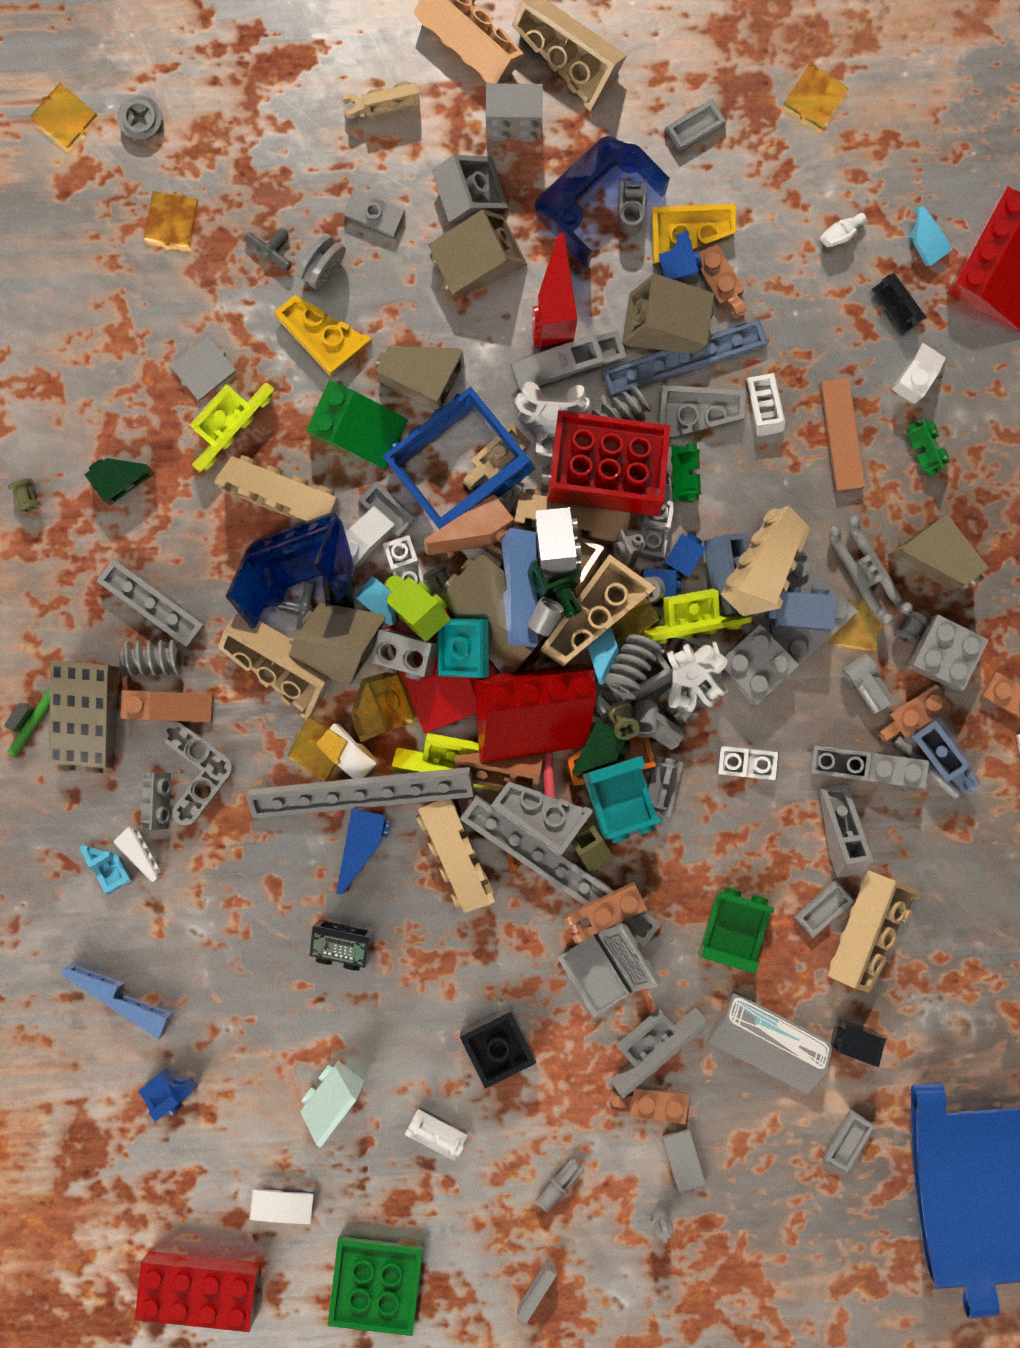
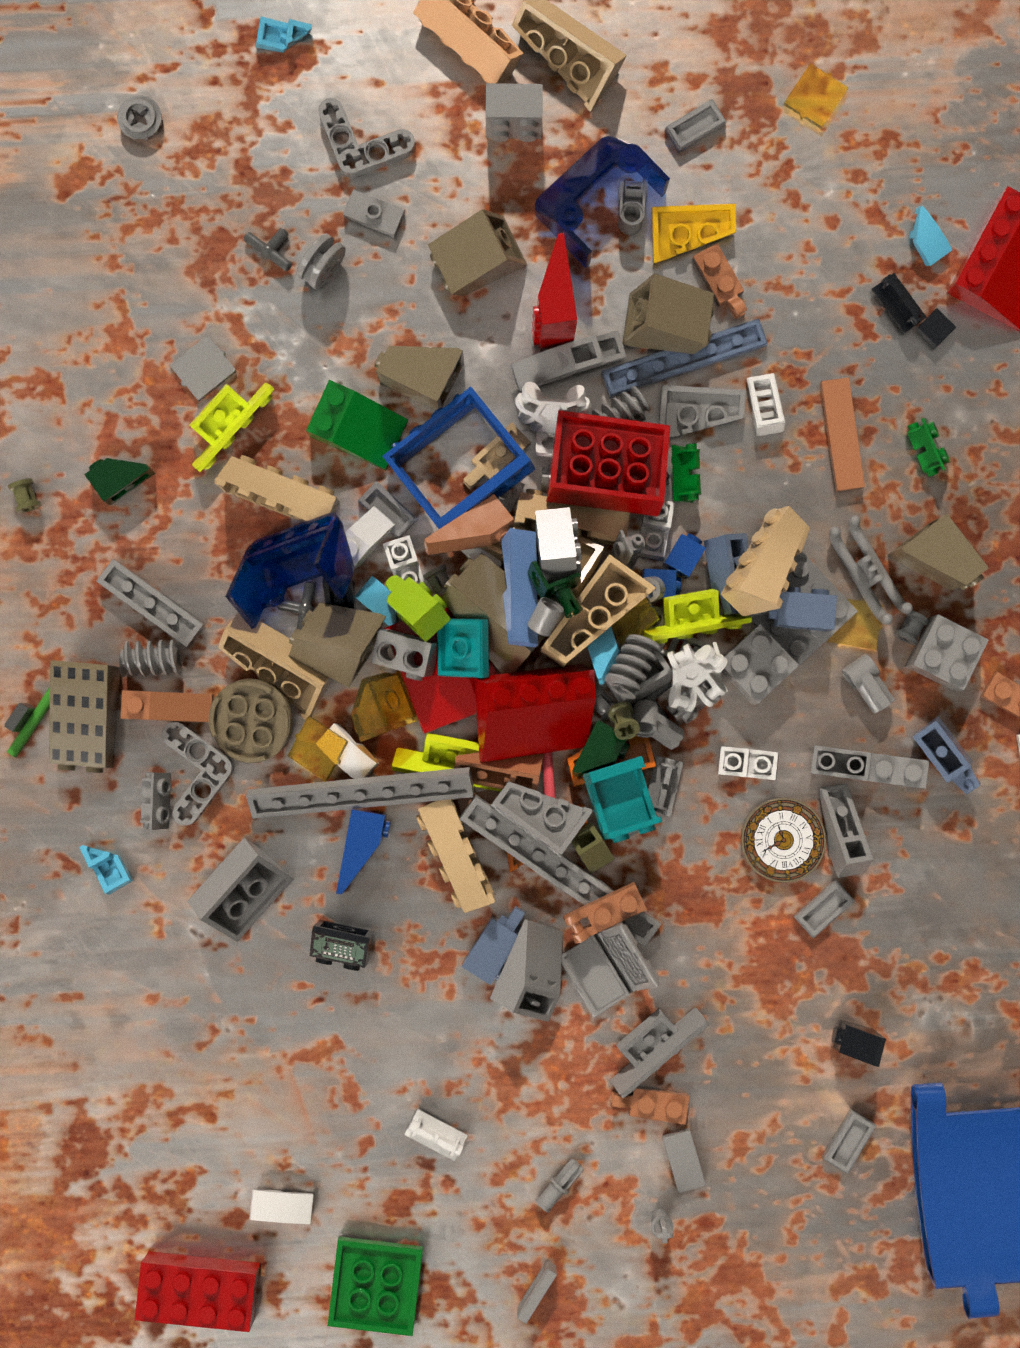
clear yellow piece [30,83,97,149] -> none
medium blue slope [61,964,172,1040] -> none
white slope [113,825,163,882] -> none
blue brick [138,1068,198,1122] -> none
clear yellow piece [144,191,198,248] -> none
yellow wing [274,295,372,376] -> none
light aqua slope [300,1061,364,1148] -> none
tan plate [342,82,420,118] -> none
light grey slope [432,155,509,223] -> none
black brick [460,1006,537,1089] -> none
blue brick [658,231,703,285] -> none
green panel [698,887,774,974] -> none
light grey slope [707,991,834,1094] -> none
white piece [820,213,867,247] -> none
tan wedge [827,870,923,993] -> none
nougat plate [876,684,952,741] -> none
white slope [892,343,946,404] -> none
light grey bar [892,735,963,799] -> none
none -> light grey slope [187,838,293,942]
none -> dark tan tile [209,678,293,763]
none -> medium azure slope [256,17,312,53]
none -> light grey beam [319,98,416,178]
none -> sand blue hinge [462,906,525,985]
none -> light grey slope [490,919,563,1022]
none -> tile [740,798,826,883]
none -> black tile [915,308,956,349]

